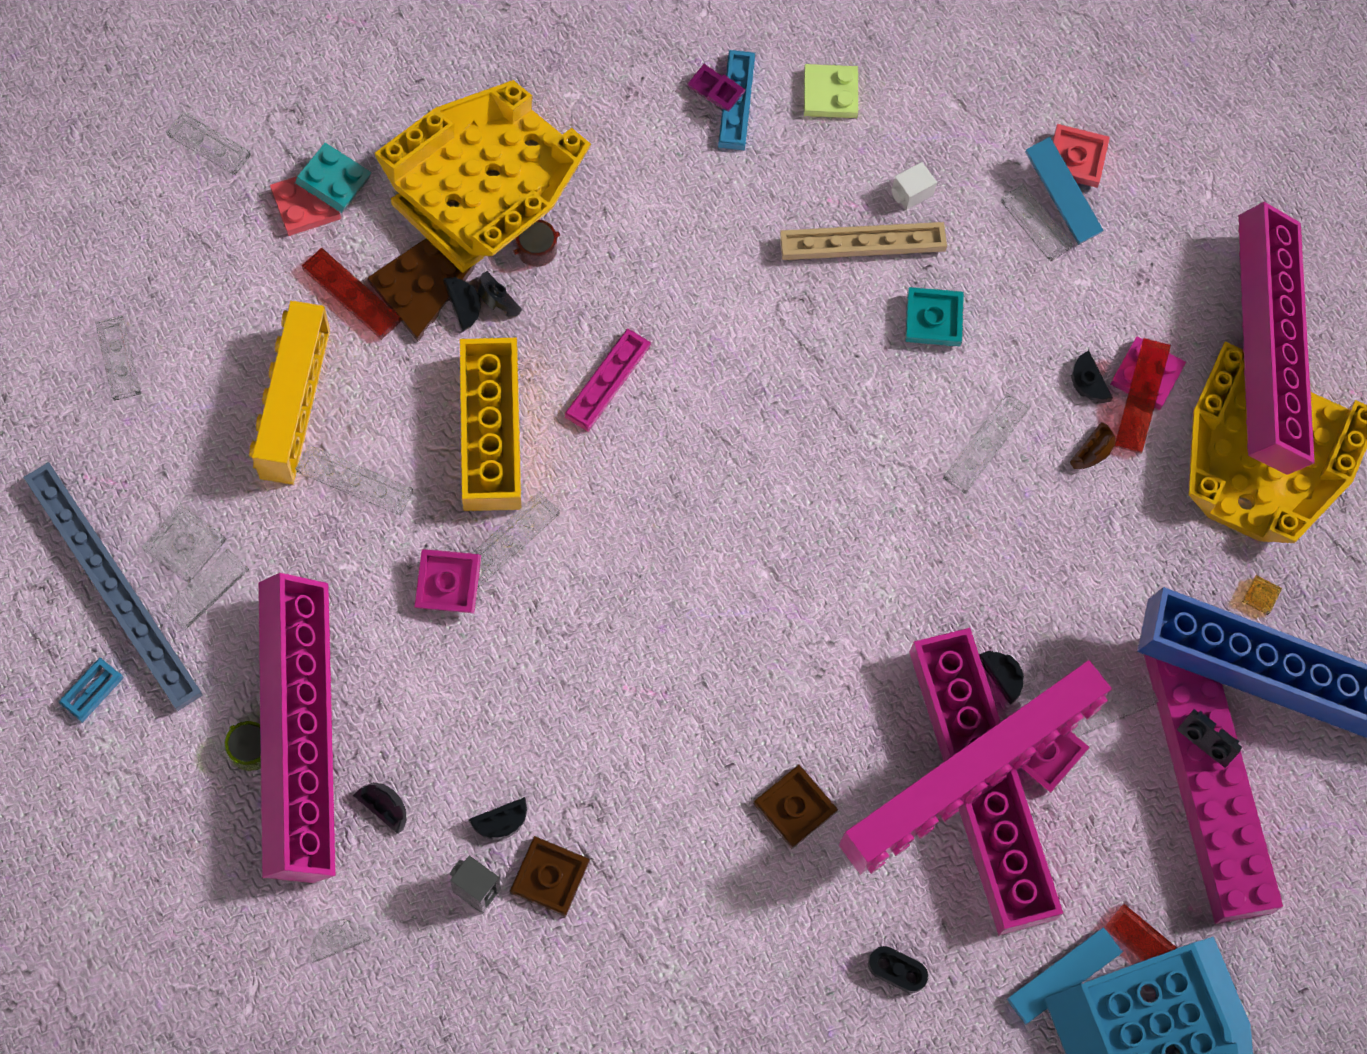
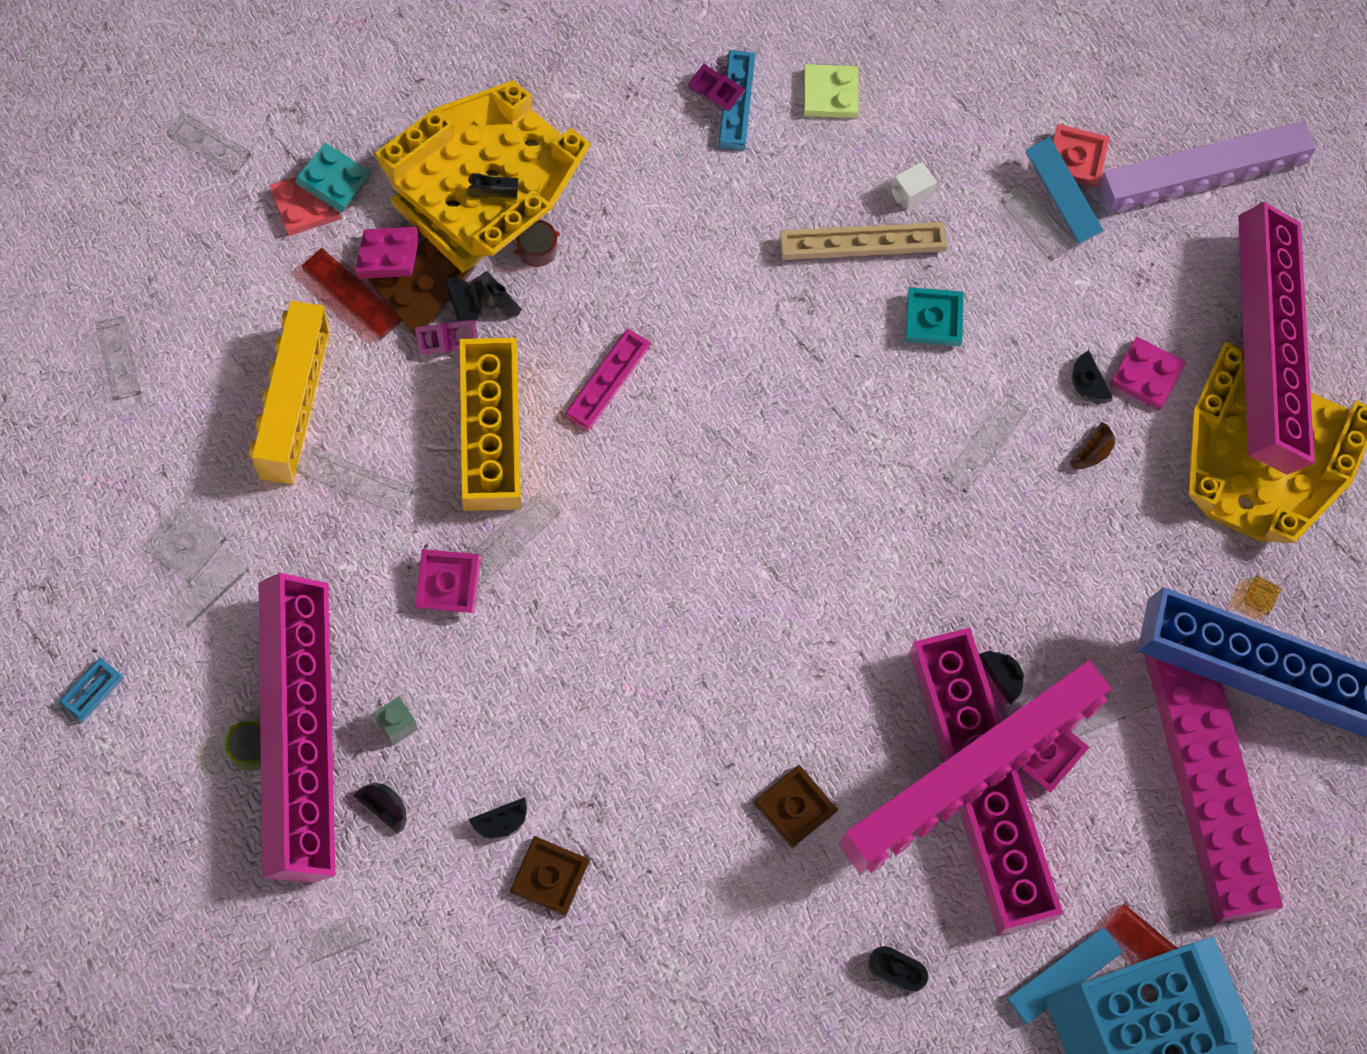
sand blue plate [23,462,203,712] -> none
dark grey brick [450,855,501,914] -> none
clear red tile [1114,338,1171,454] -> none
black hinge [1177,709,1242,768] -> none
none -> dark pink plate [355,227,420,279]
none -> sand green brick [373,696,418,746]
none -> magenta slope [415,320,478,355]
none -> black bar [467,173,519,198]
none -> lavender brick [1099,121,1316,212]

